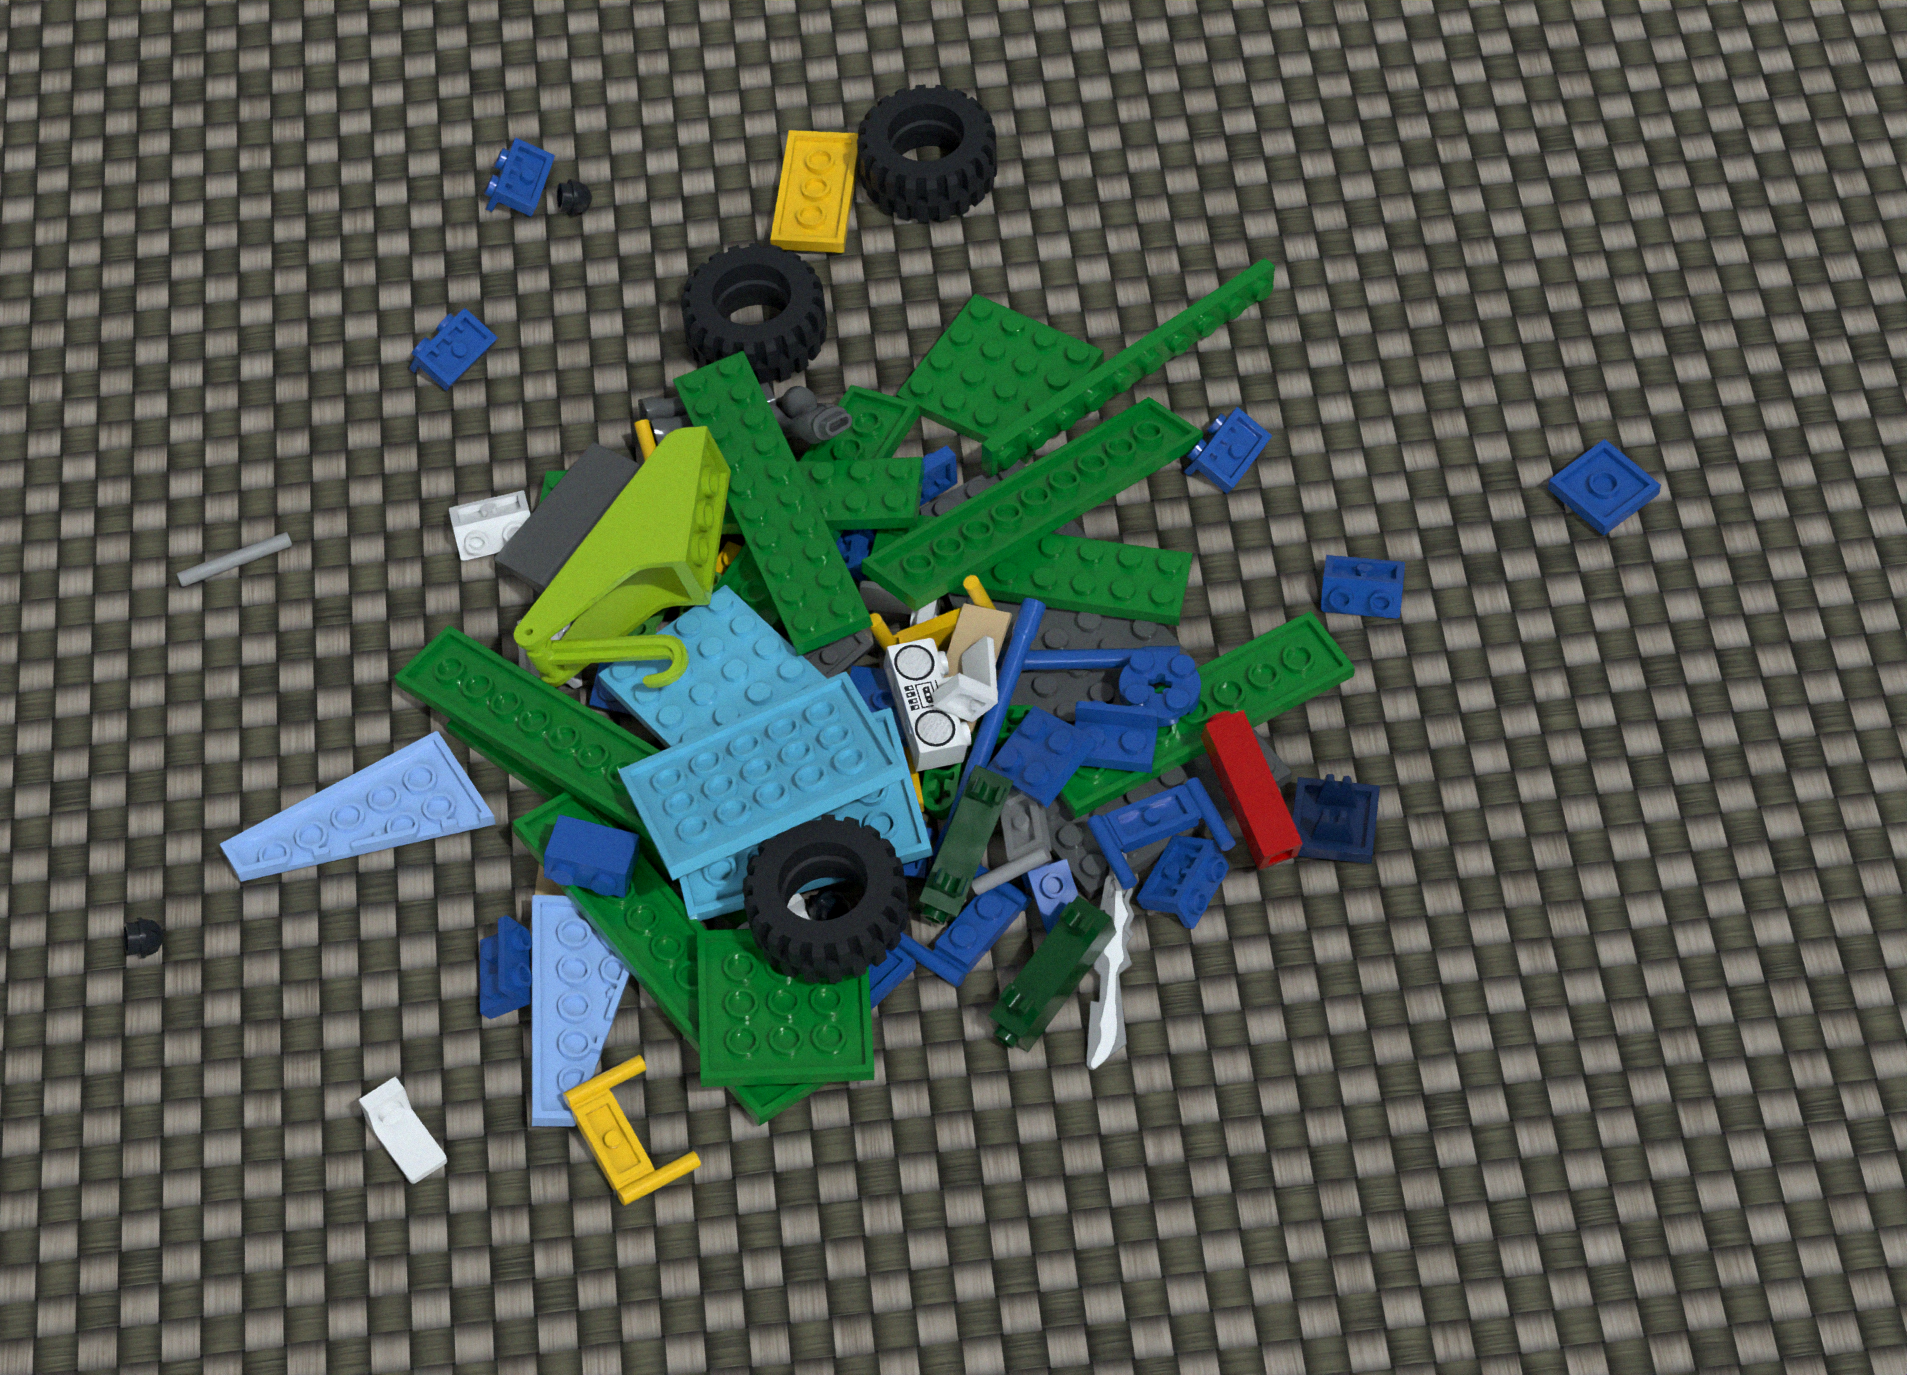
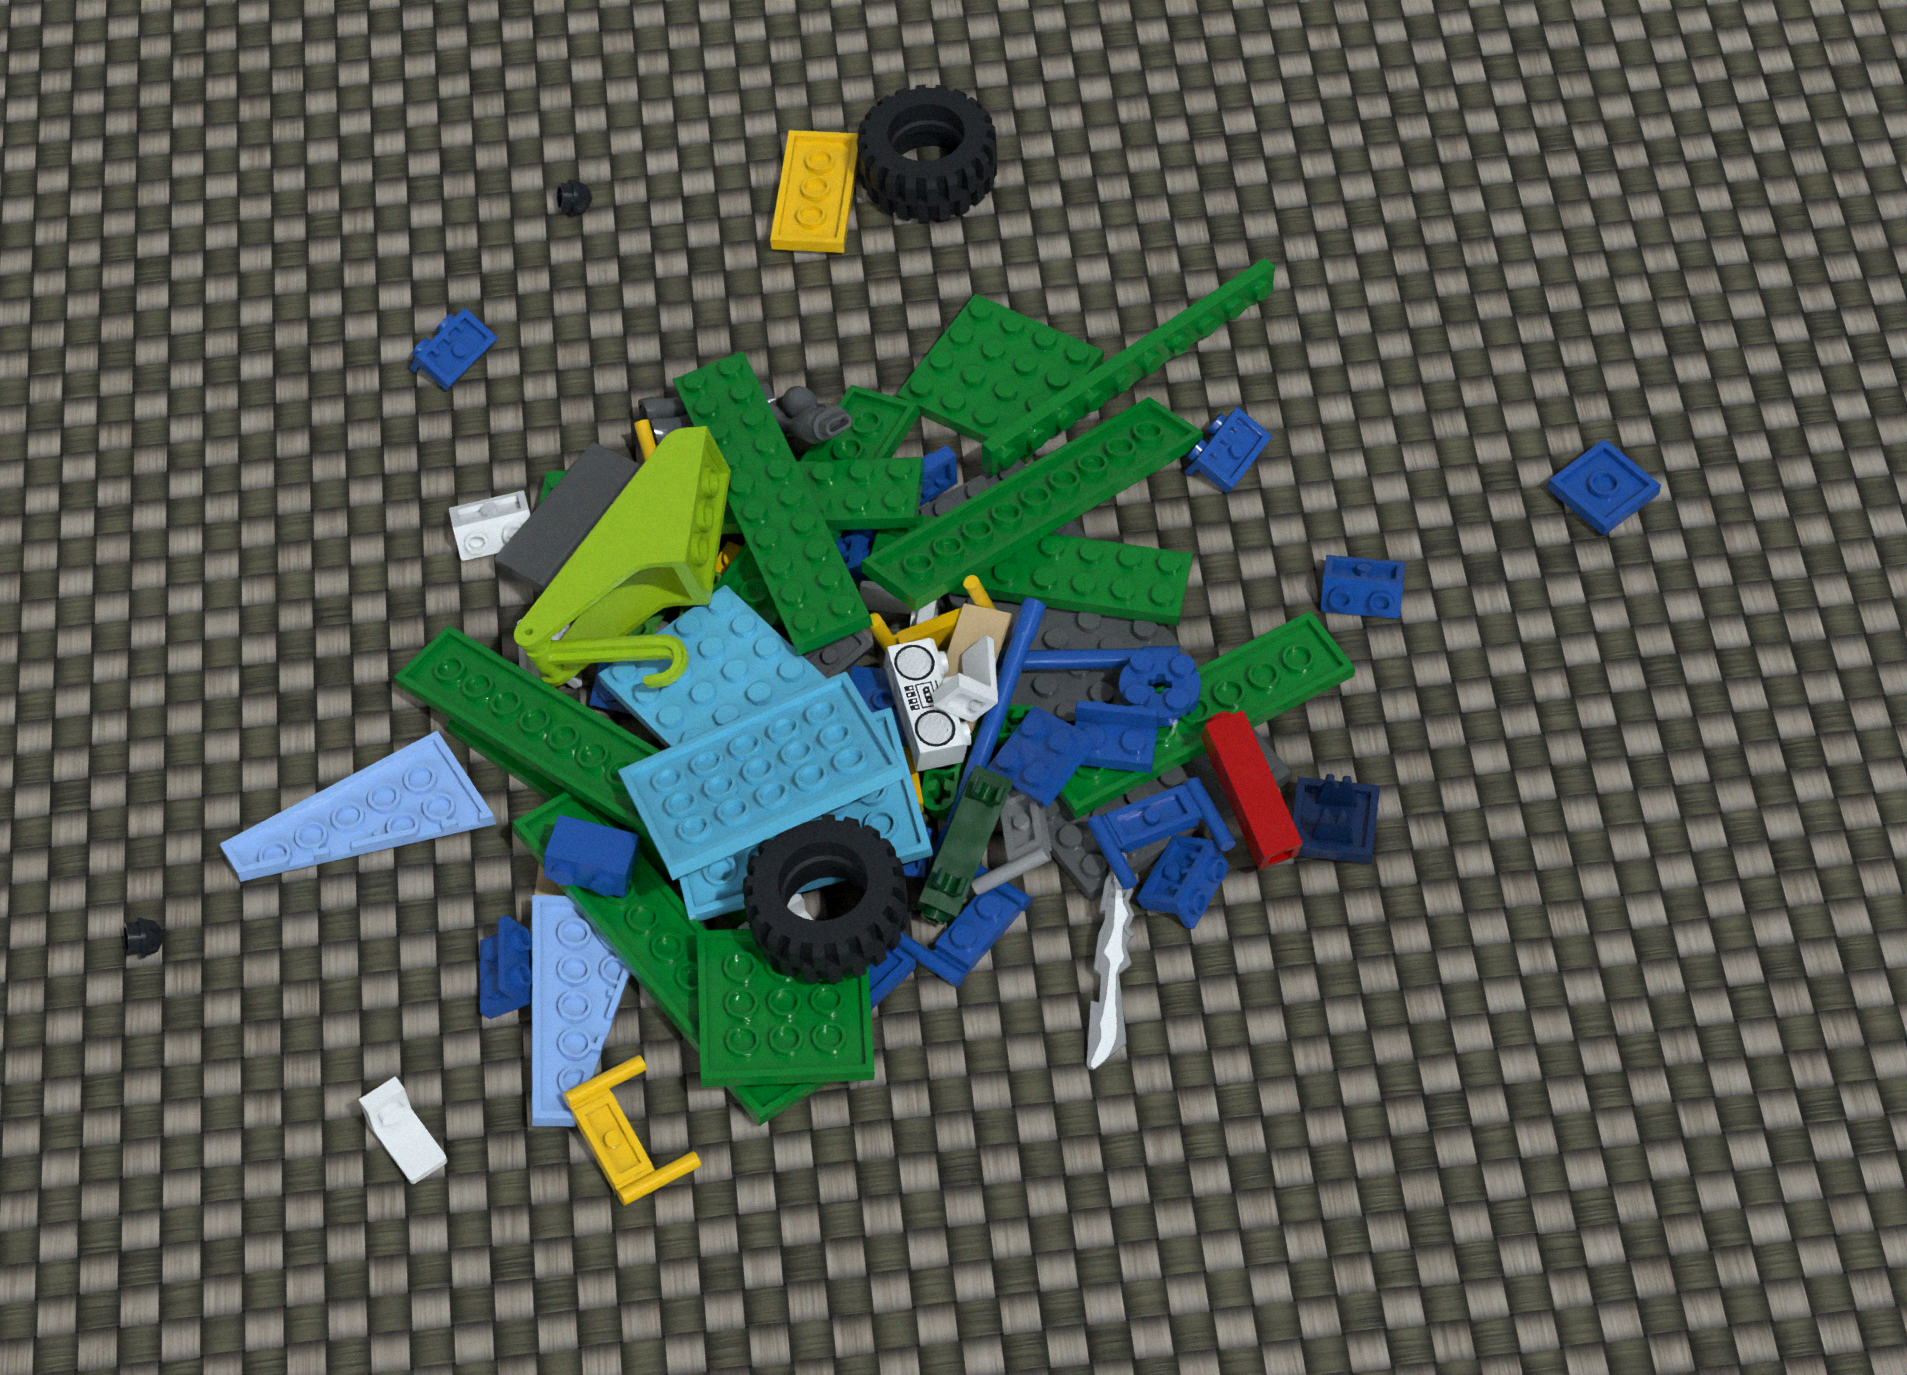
light grey bar [177,532,292,587] -> none
blue bracket [484,137,555,217] -> none
black tyre [681,243,827,385] -> none
black plate [807,889,851,921] -> none
dark green brick [988,895,1117,1052] -> none
bracket [1021,859,1079,935] -> none

